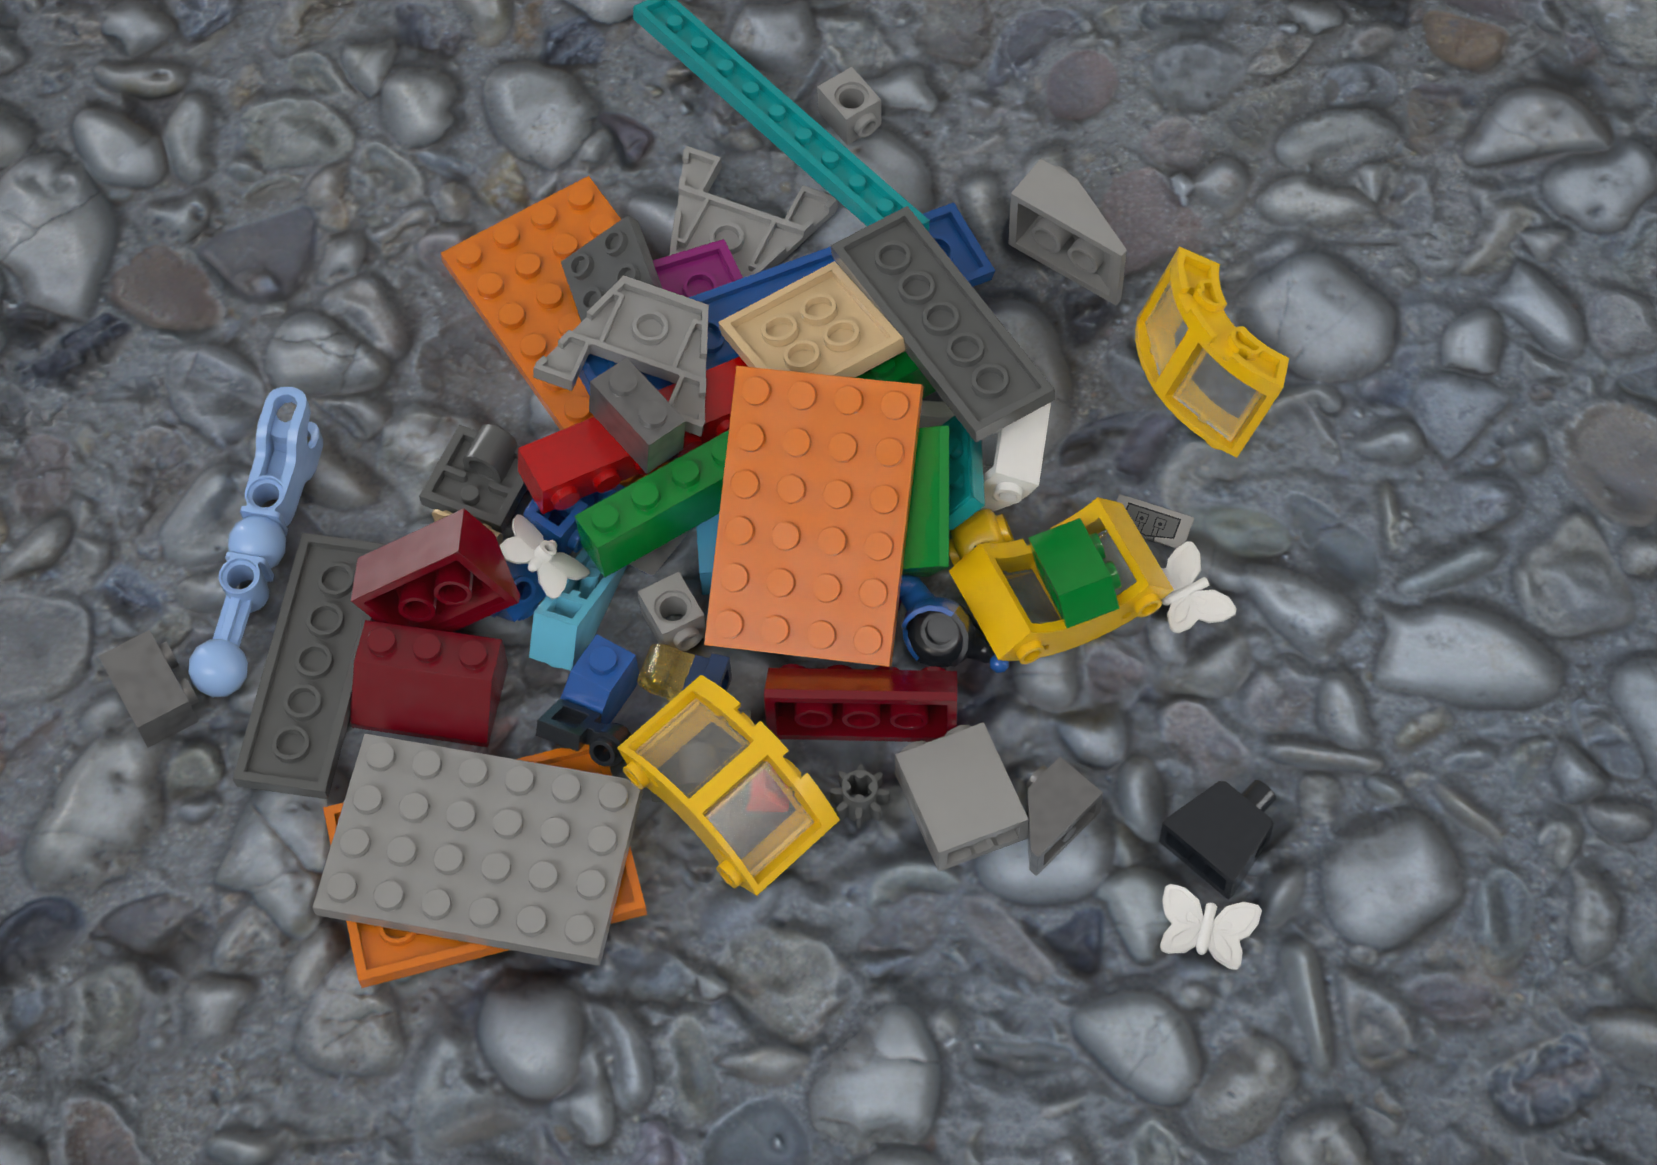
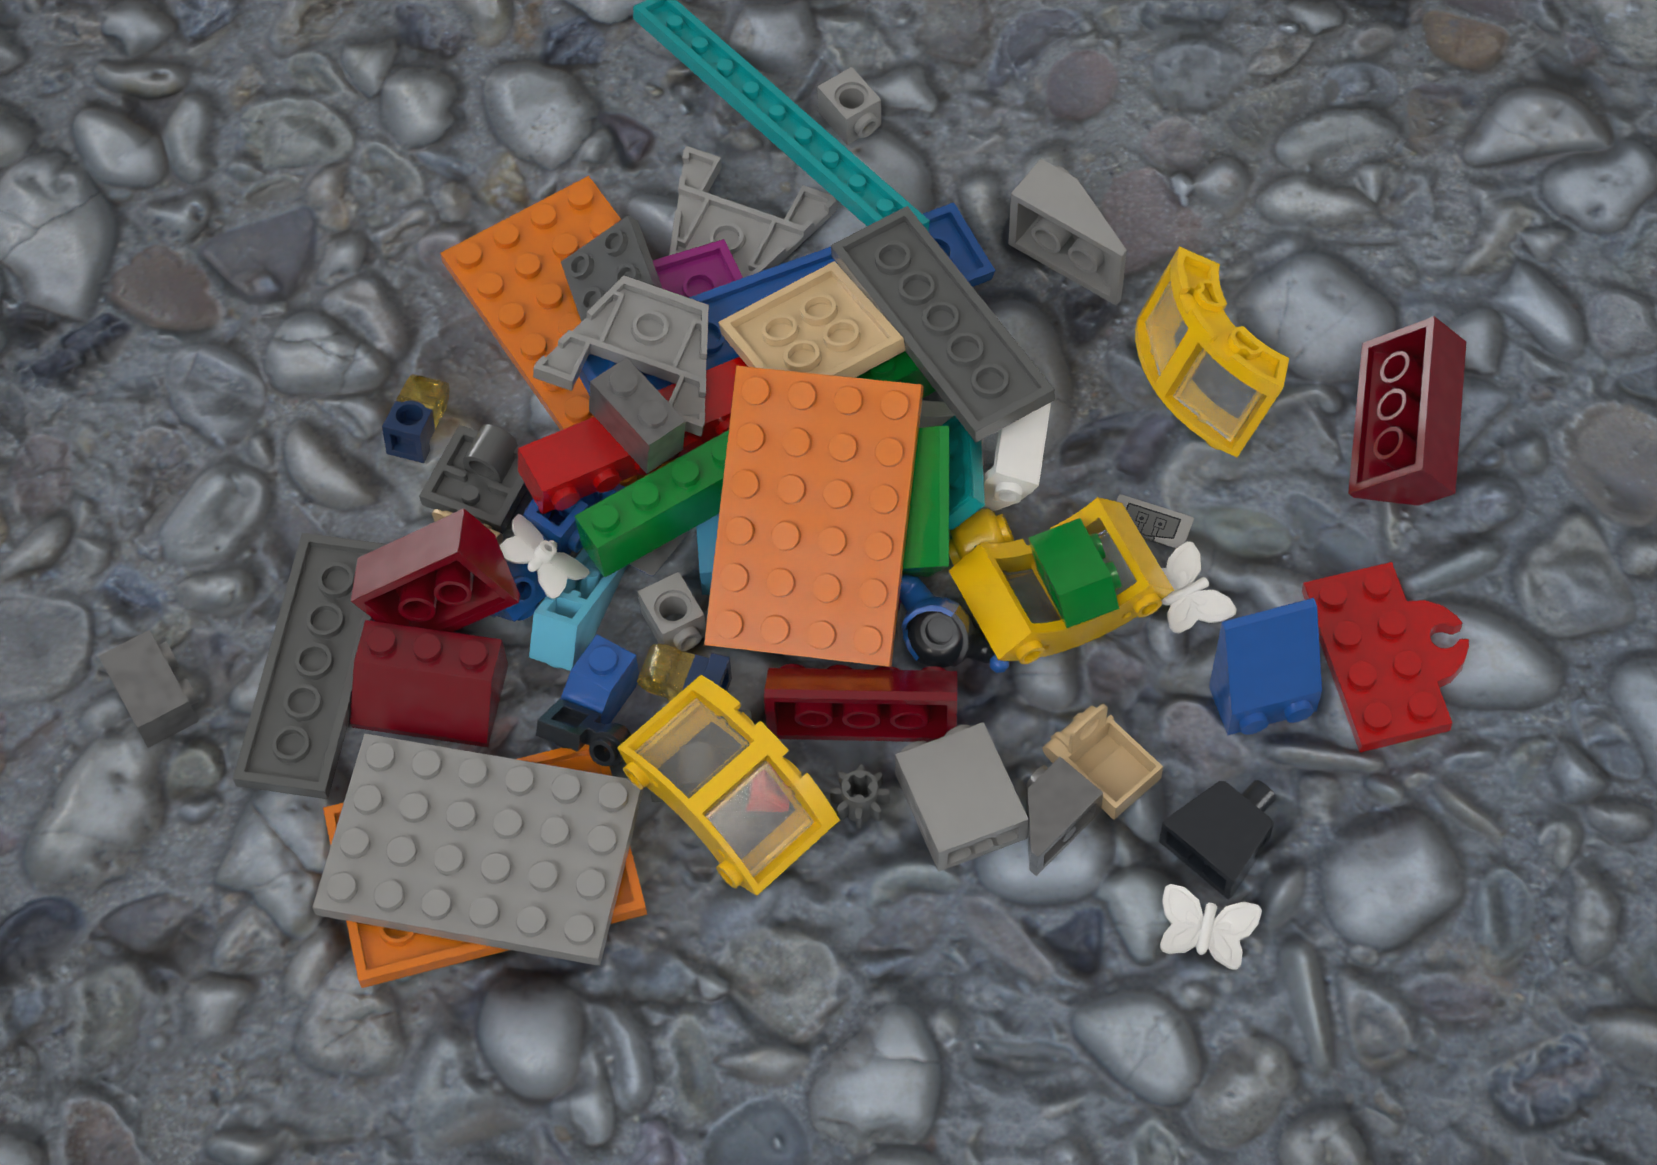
light blue piece [189,387,323,697] -> none
none -> dark blue leg [382,374,450,463]
none -> tan piece [1042,704,1163,820]
none -> blue slope [1209,598,1322,736]
none -> red plate [1302,562,1469,753]
none -> dark red slope [1348,316,1467,506]

